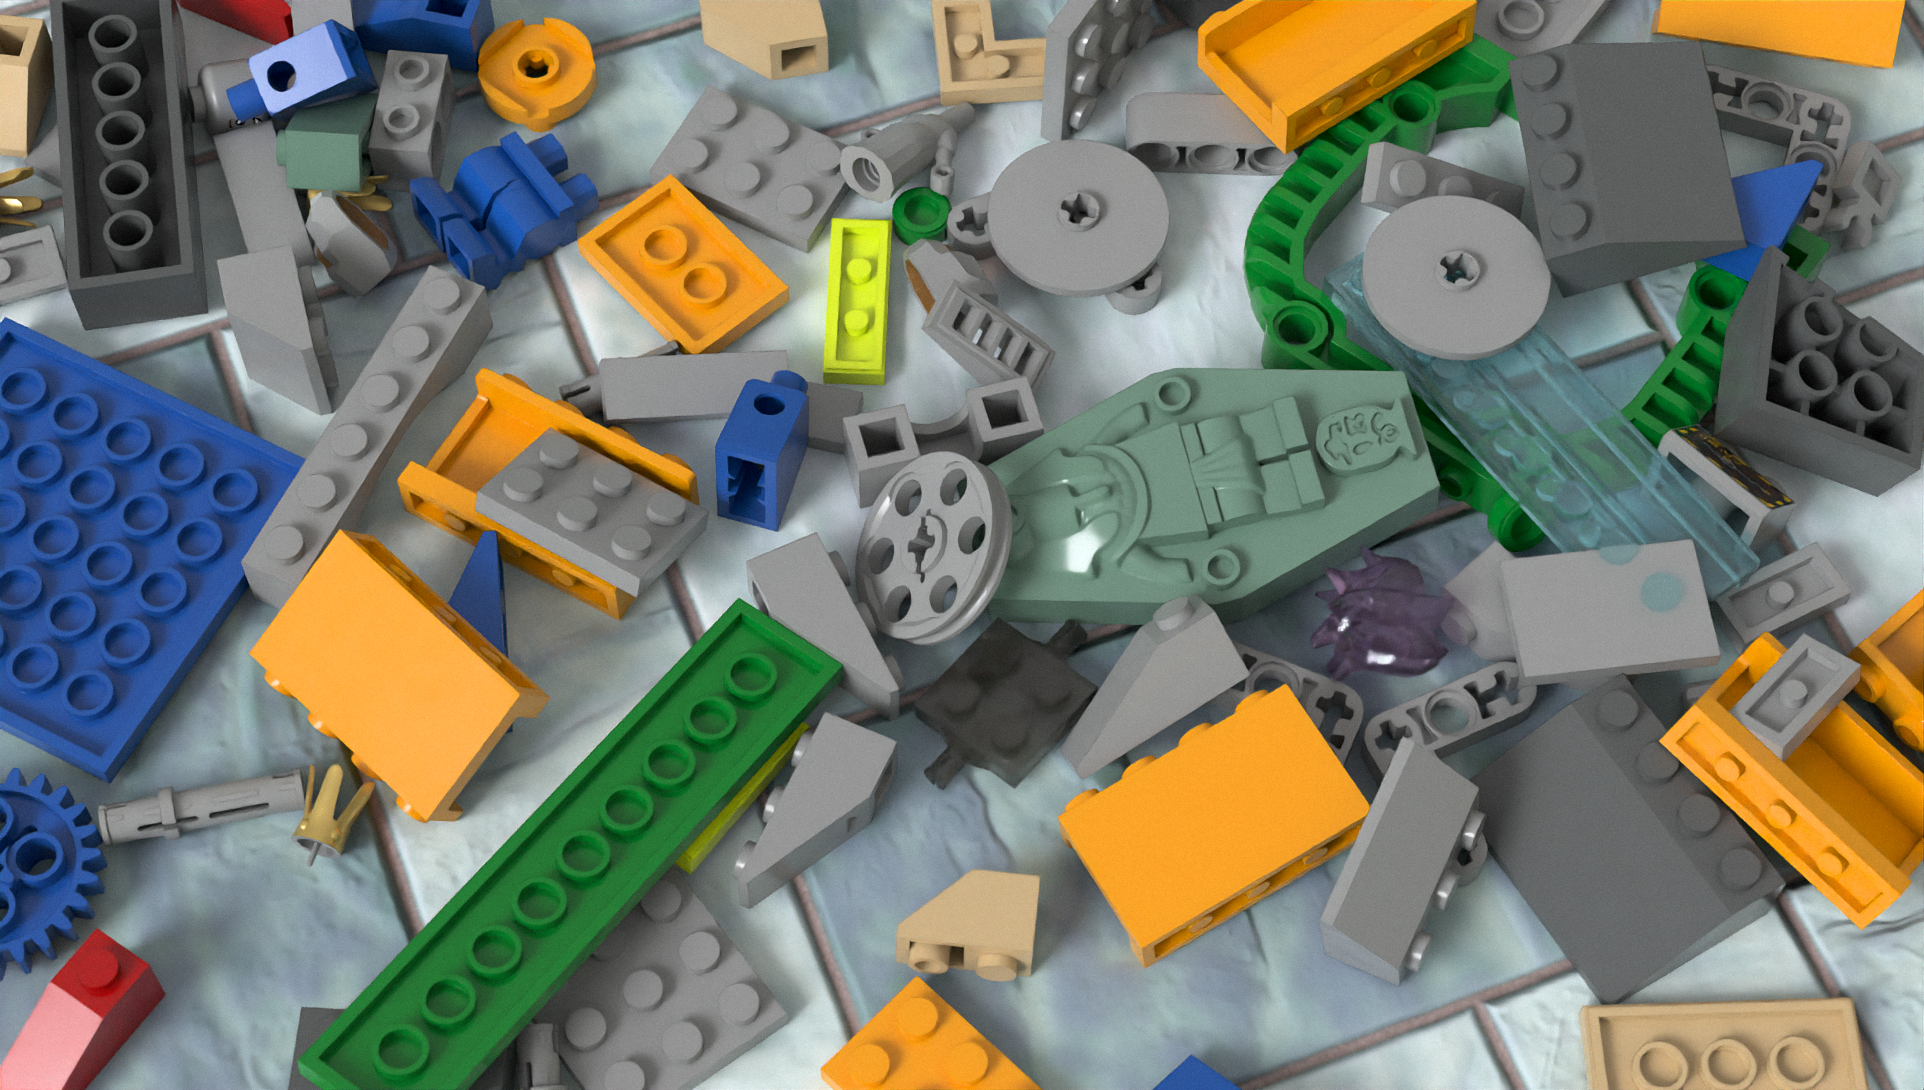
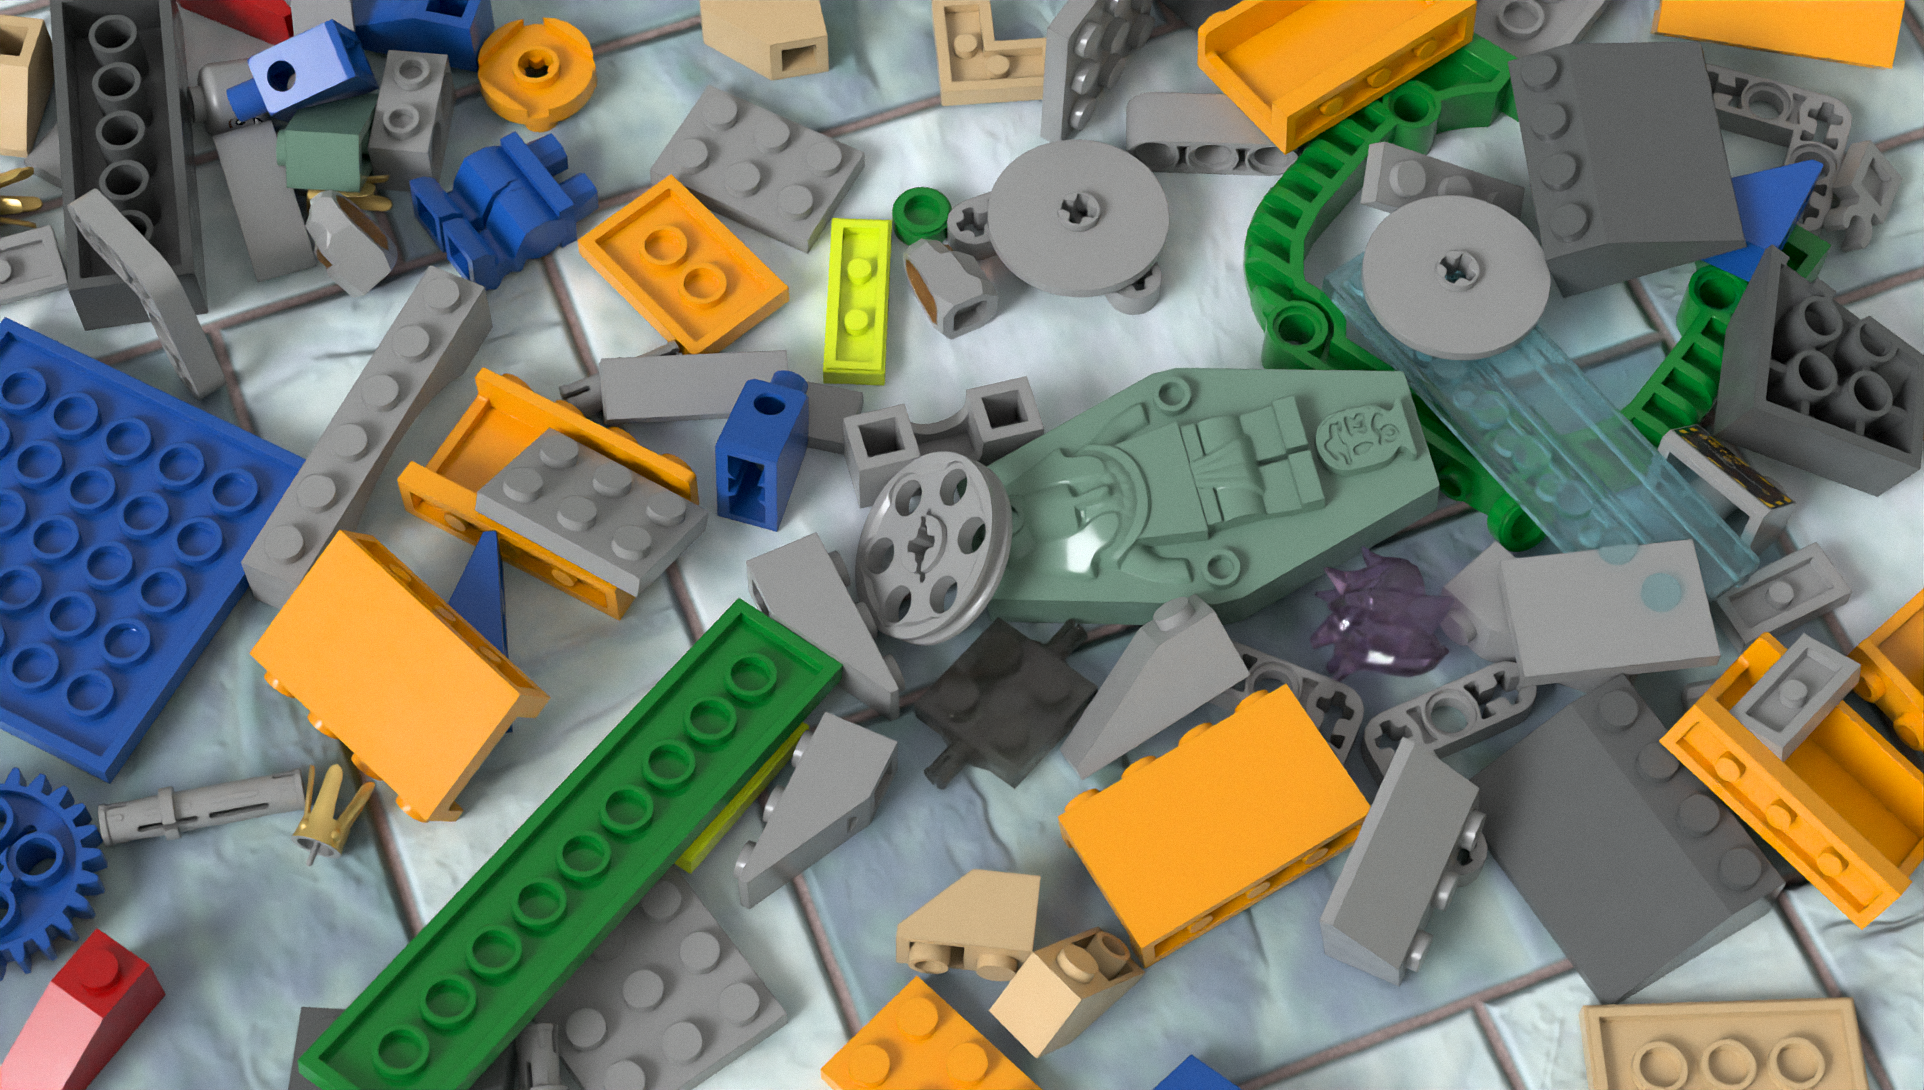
light grey slope [217,244,339,416] -> none
light grey piece [839,102,976,203] -> none
light grey slope [921,279,1056,396] -> none
none -> light grey beam [67,188,226,401]
none -> tan slope [989,926,1145,1059]

